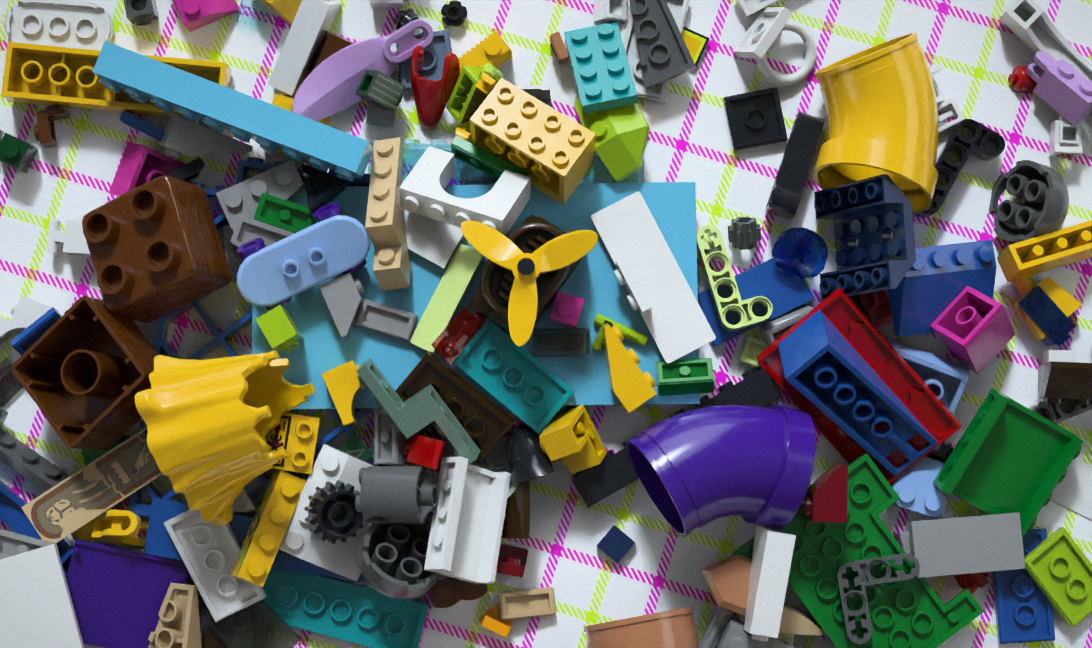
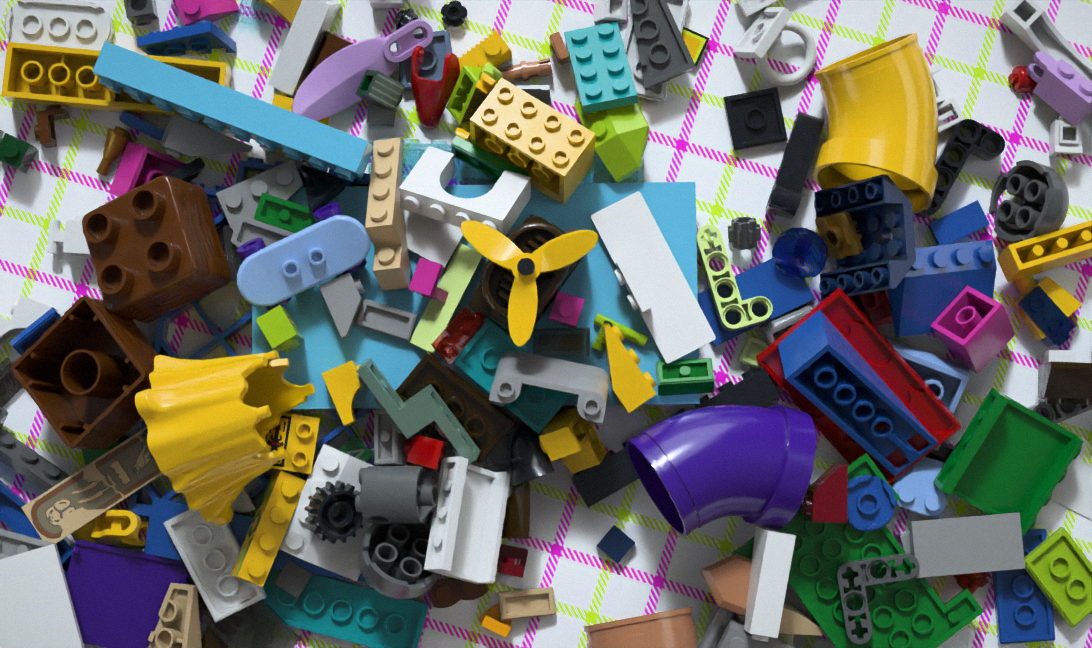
none -> pearl gold cone [96,126,133,176]
none -> wing [137,21,236,57]
none -> dark grey tile [274,560,313,598]
none -> dark pink panel [408,258,449,303]
none -> light grey windscreen [489,350,610,426]
none -> nougat pin [497,58,553,83]
none -> pearl gold piece [814,211,863,259]
none -> blue tile [847,475,896,531]
none -> blue tile [927,200,990,246]

